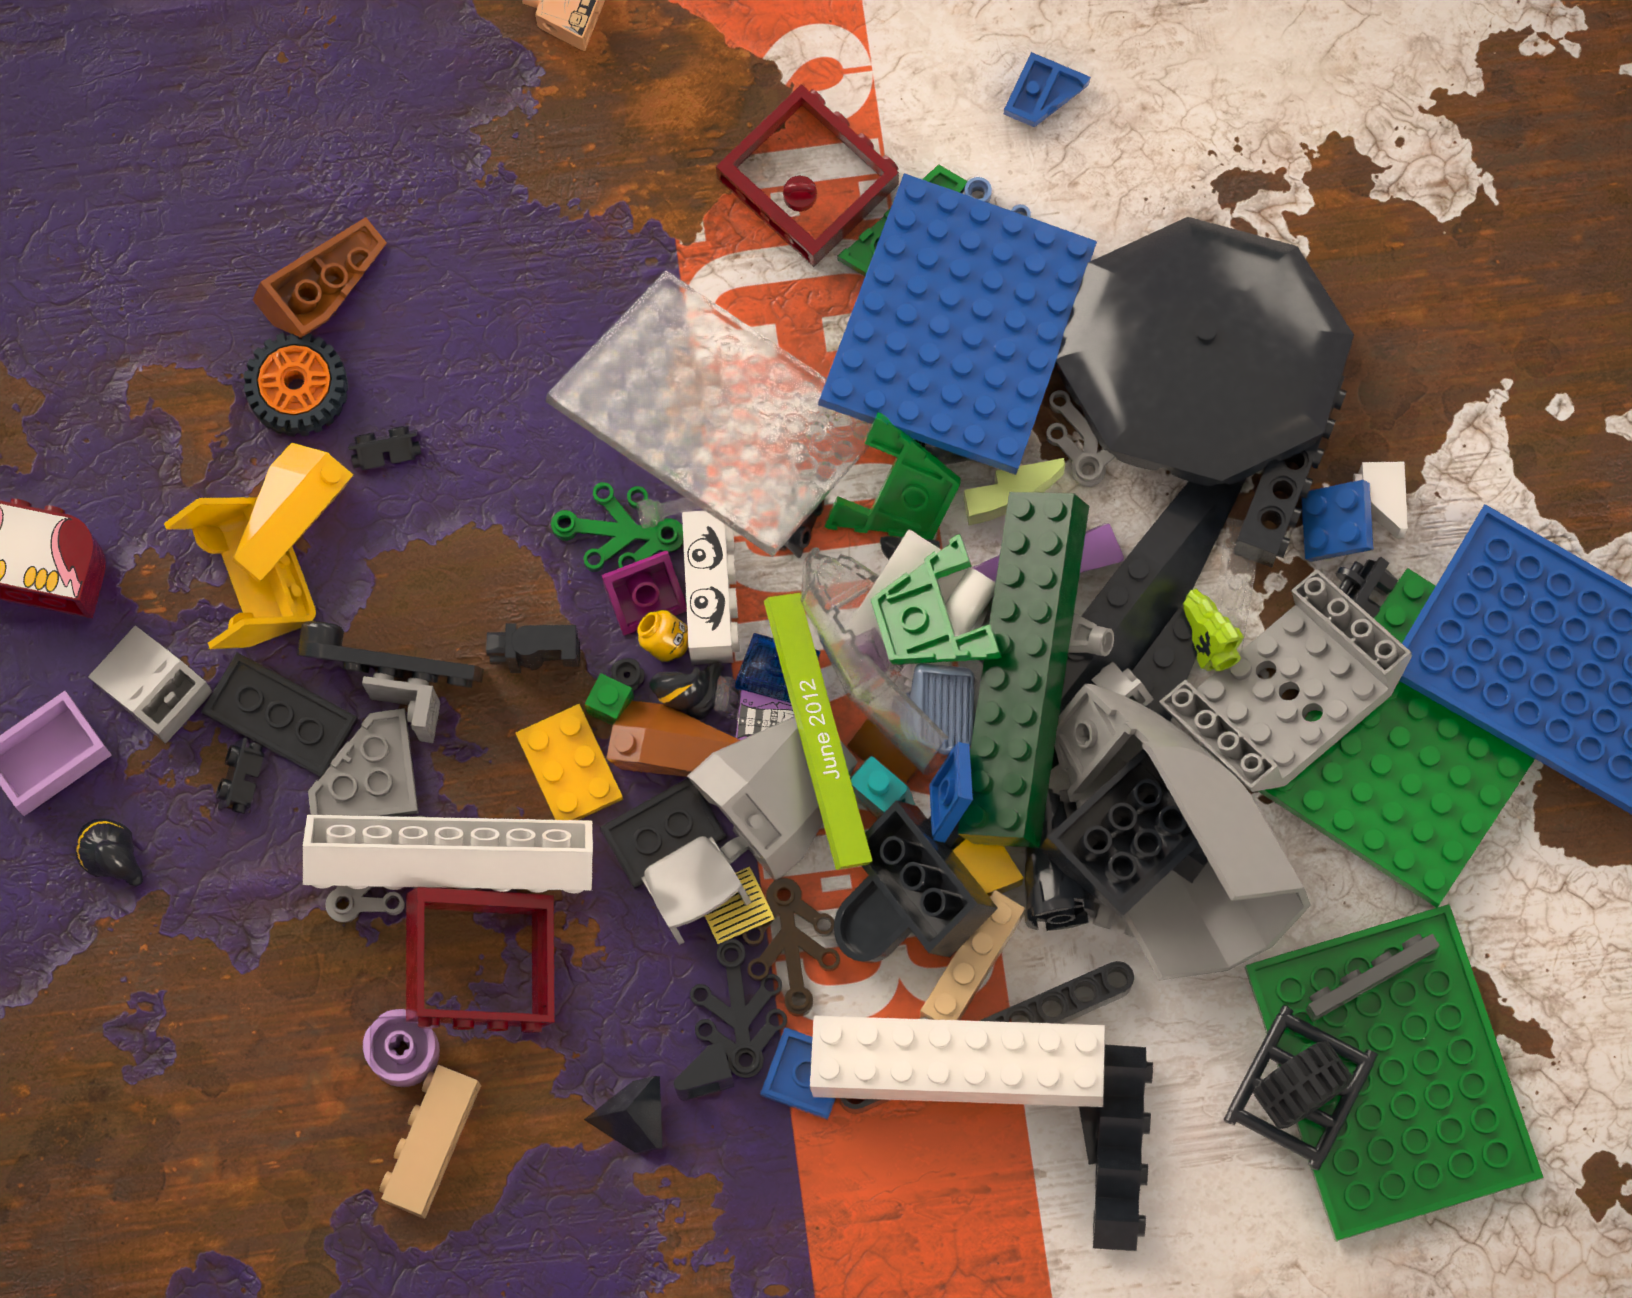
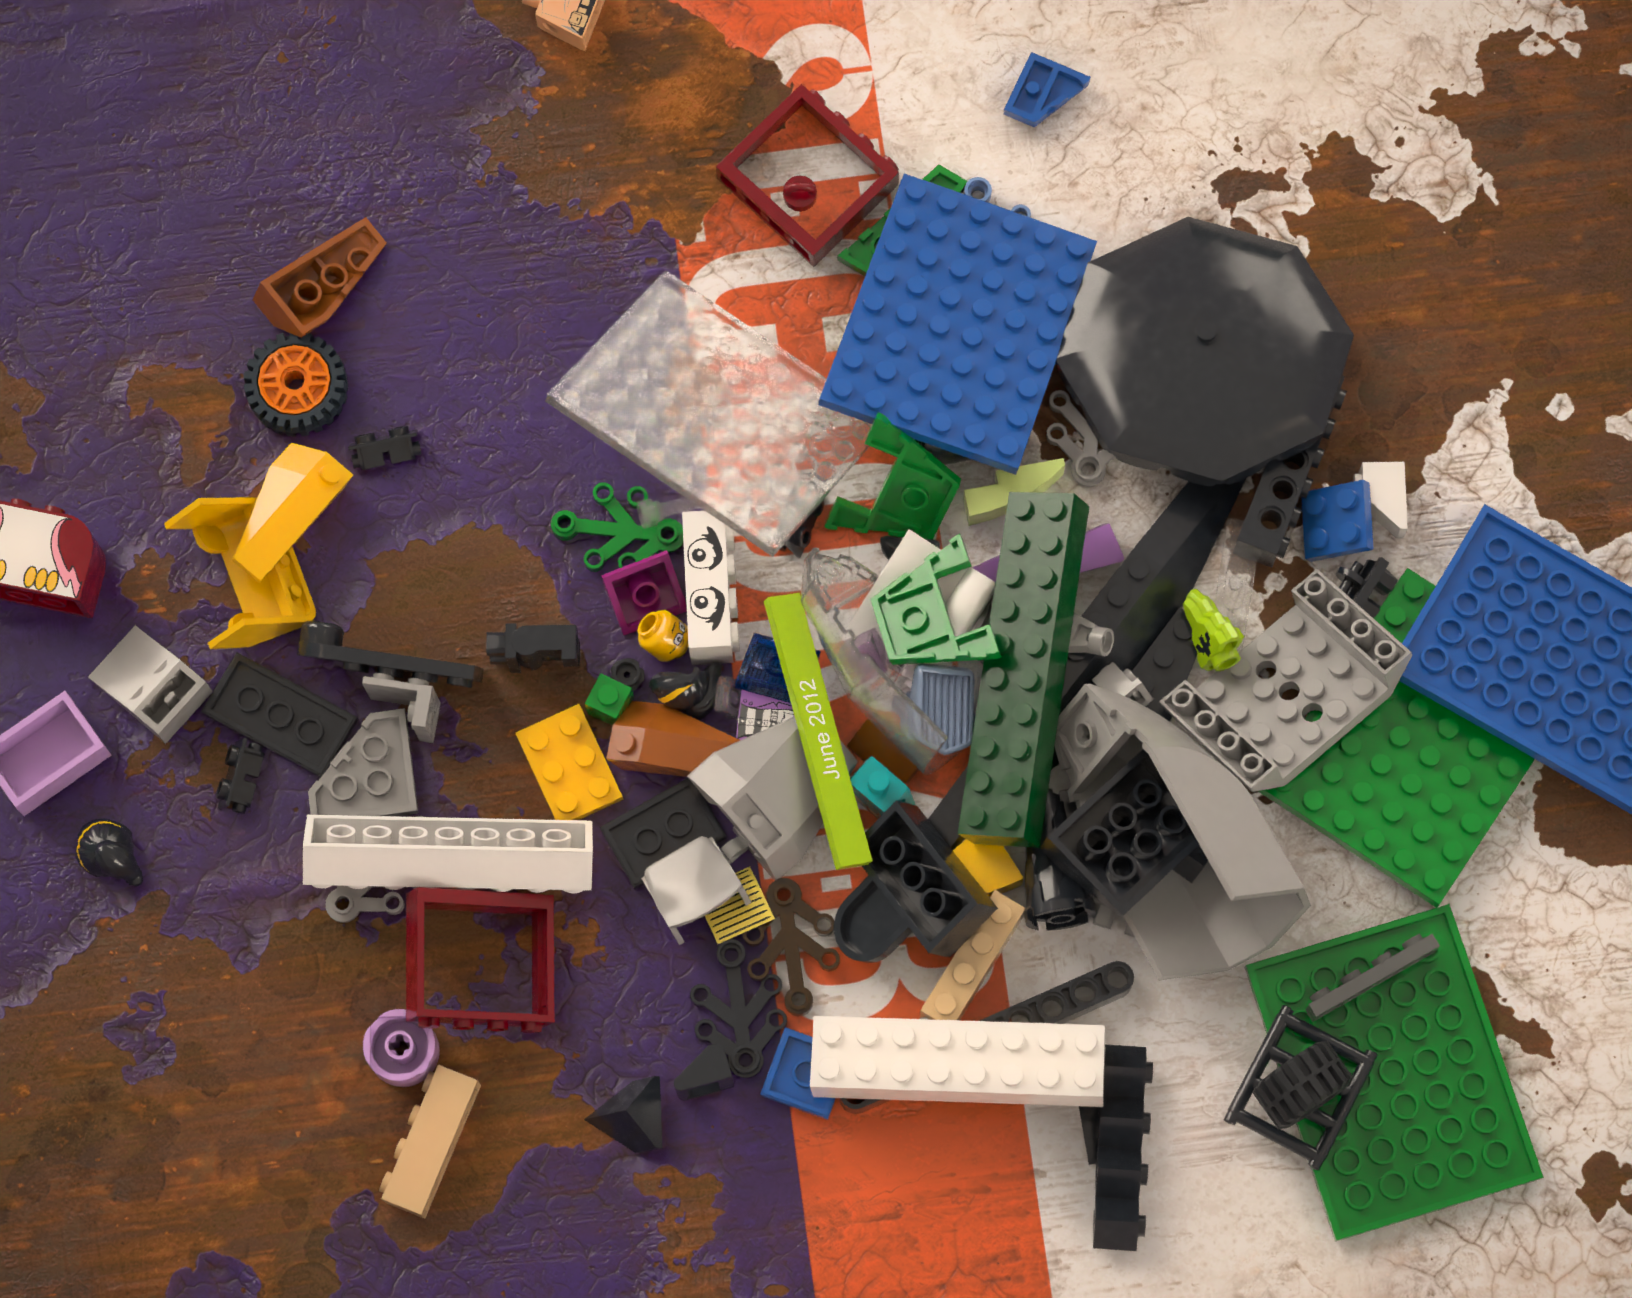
blue plate [929,742,973,843] -> none

